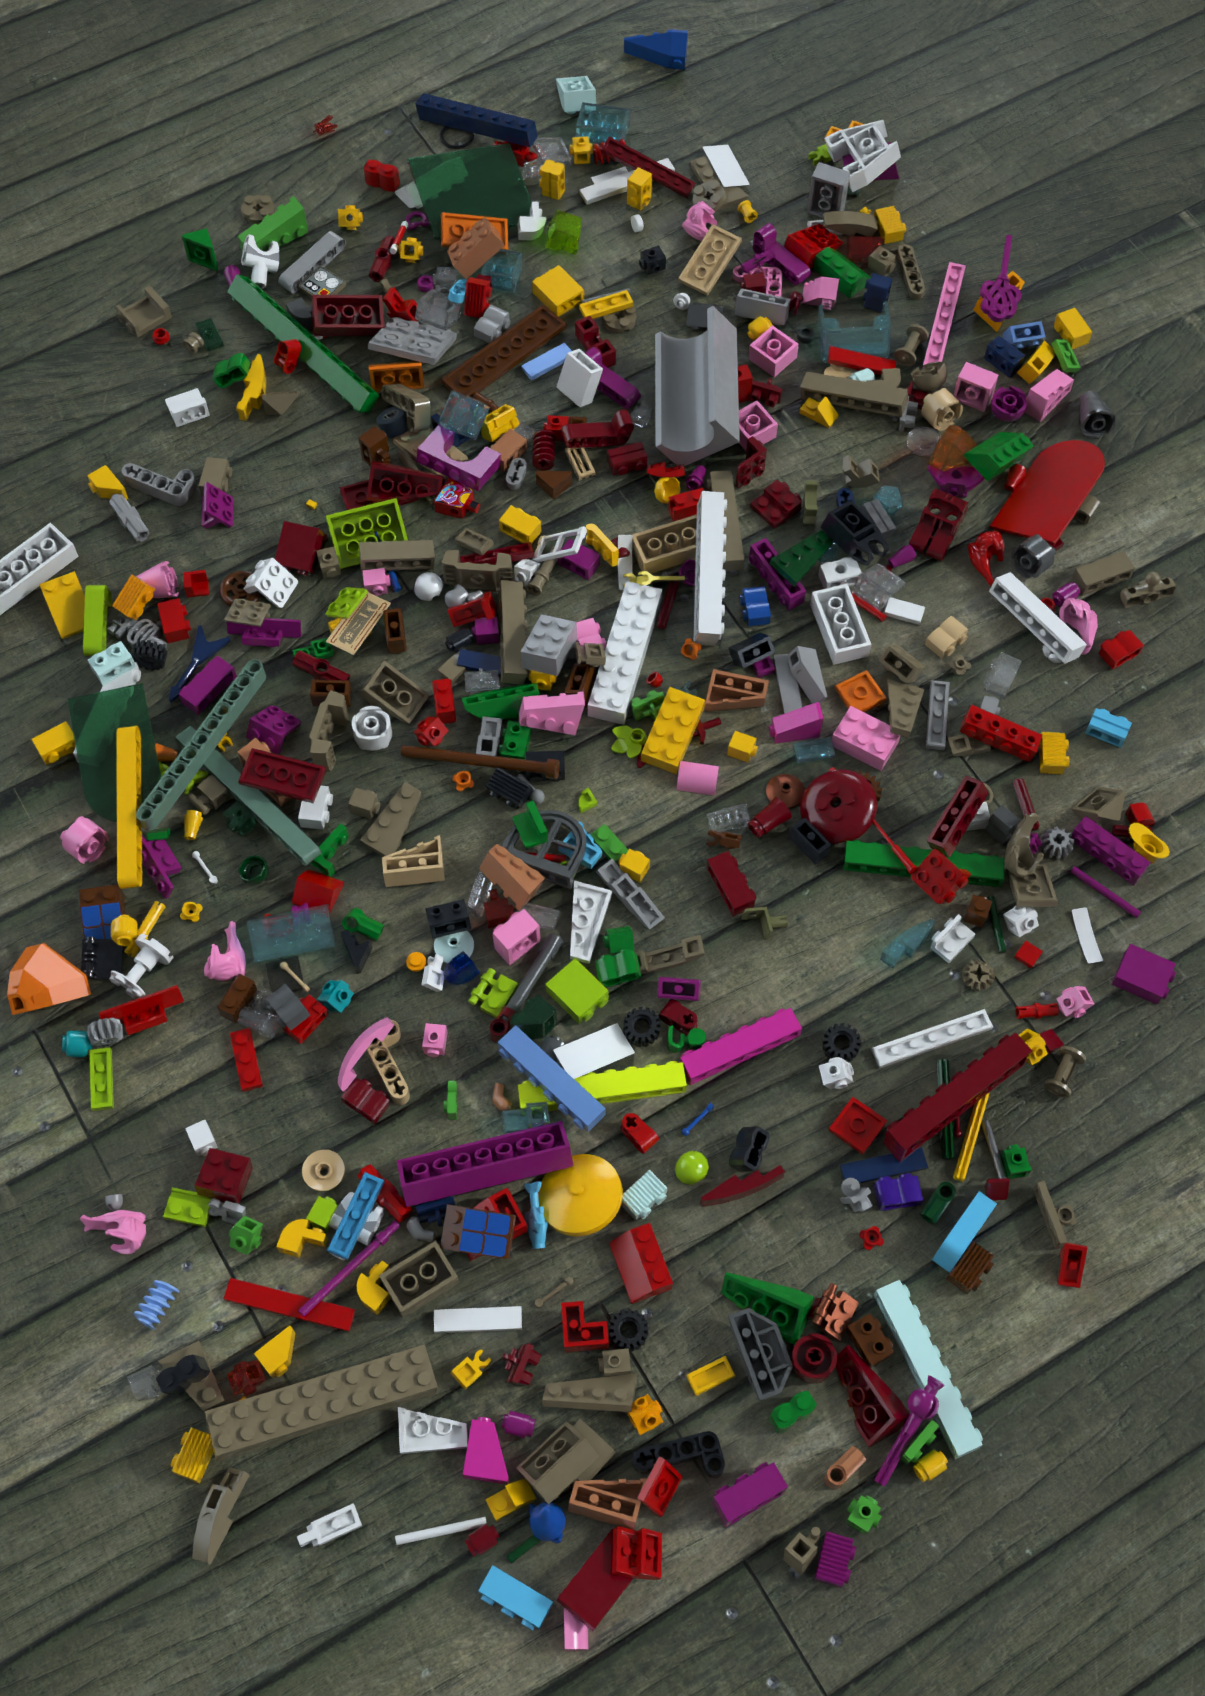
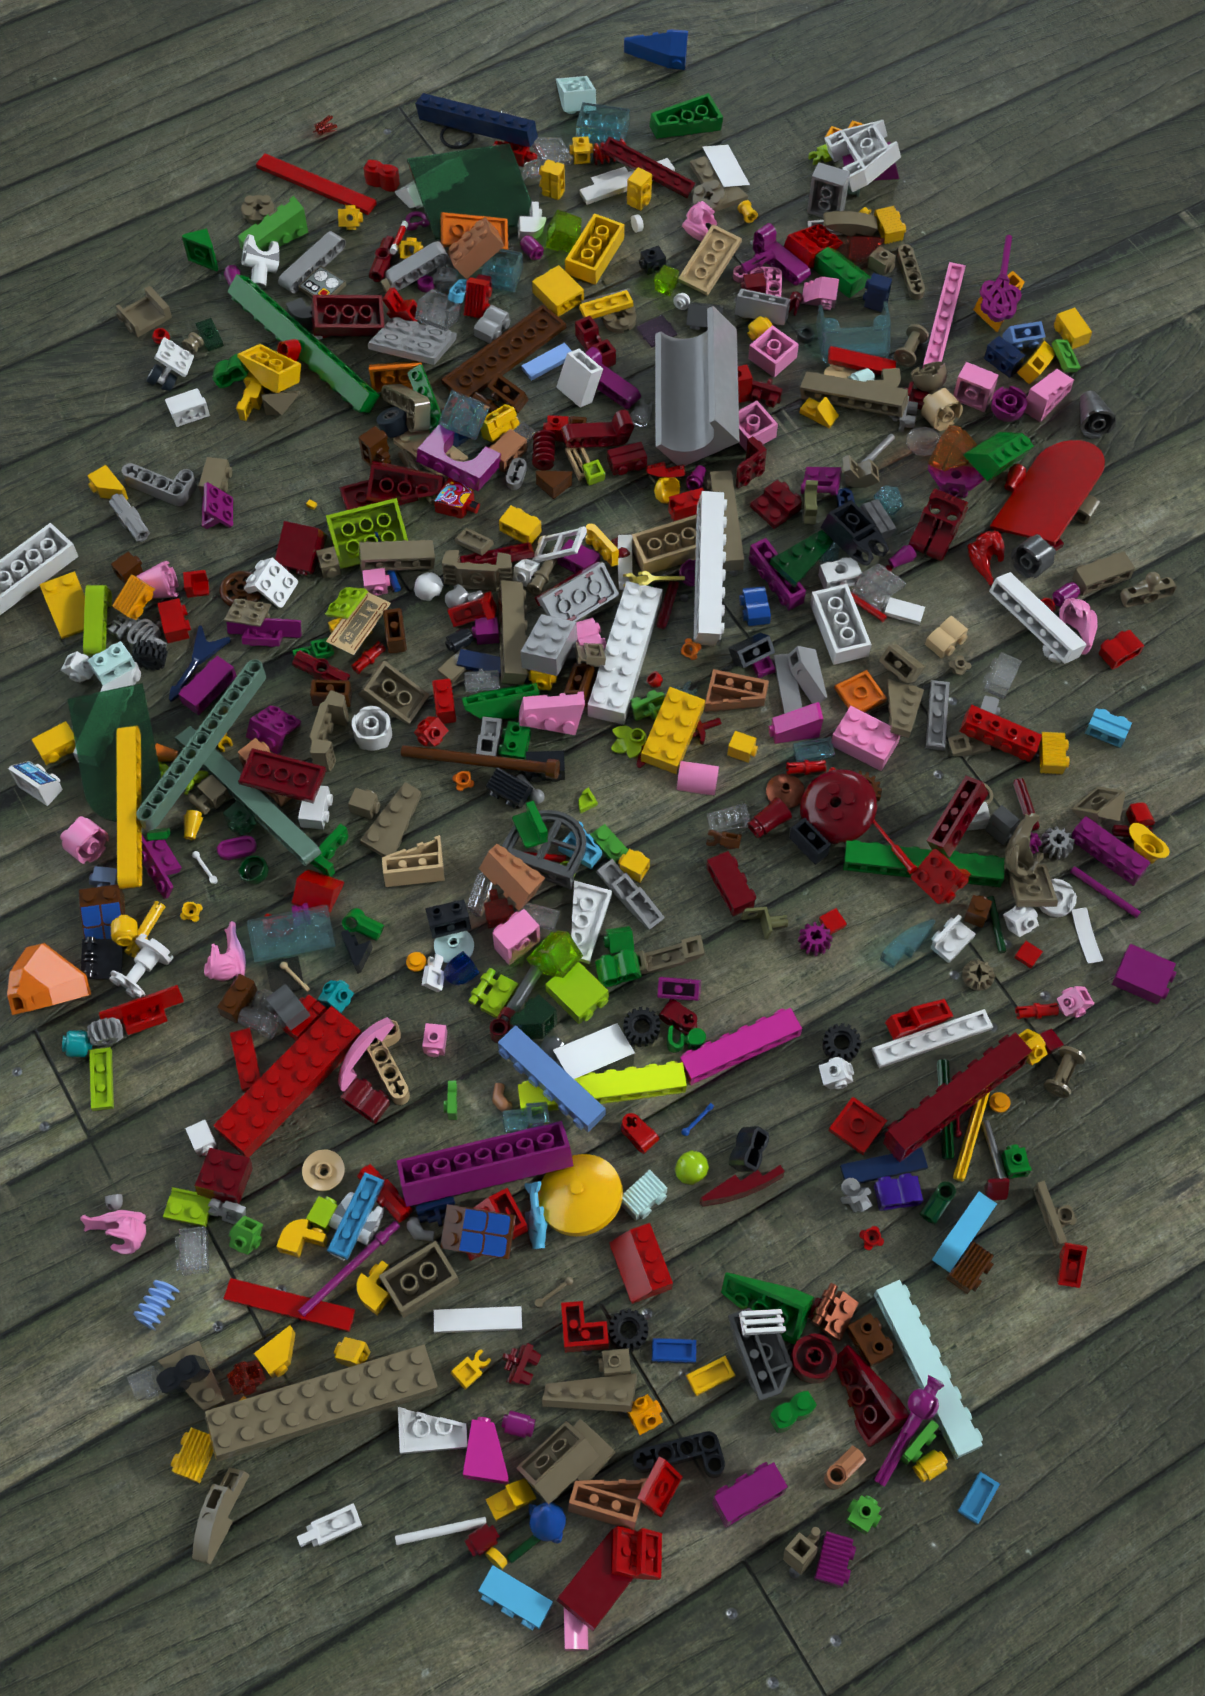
none -> white slope [8,761,63,806]
none -> white brick [61,651,94,683]
none -> sand blue brick [89,866,118,887]
none -> reddish brown brick [111,551,143,584]
none -> white plate [146,337,194,391]
none -> clear brick [175,1226,209,1276]
none -> red brick [214,1005,362,1157]
none -> magenta tile [217,836,257,860]
none -> yellow slope [237,344,301,393]
none -> red tile [256,153,377,215]
none -> yellow slope [334,1337,370,1367]
none -> red pin [351,641,386,674]
none -> light grey beam [385,241,454,291]
none -> green bracket [407,364,445,433]
none -> yellow tile [485,1547,508,1570]
none -> reddish brown brick [487,373,529,413]
none -> magenta brick [520,235,544,260]
none -> clear neon green plate [526,930,583,978]
none -> light grey piece [534,562,619,621]
none -> yellow brick [565,213,625,285]
none -> lime slope [582,459,605,486]
none -> clear purple piece [637,315,677,348]
none -> green wedge [649,93,723,139]
none -> blue tile [652,1338,696,1364]
none -> clear neon green brick [653,265,679,296]
none -> white tile [739,1309,786,1335]
none -> red pin [786,760,826,775]
none -> magenta gear [798,922,833,957]
none -> magenta plate [801,467,842,495]
none -> red tile [819,908,847,935]
none -> light grey bar [862,434,895,462]
none -> red slope [885,999,953,1040]
none -> dark azure tile [957,1471,1000,1525]
none -> light orange plate [989,1092,1010,1113]
none -> white tile [1039,879,1077,917]

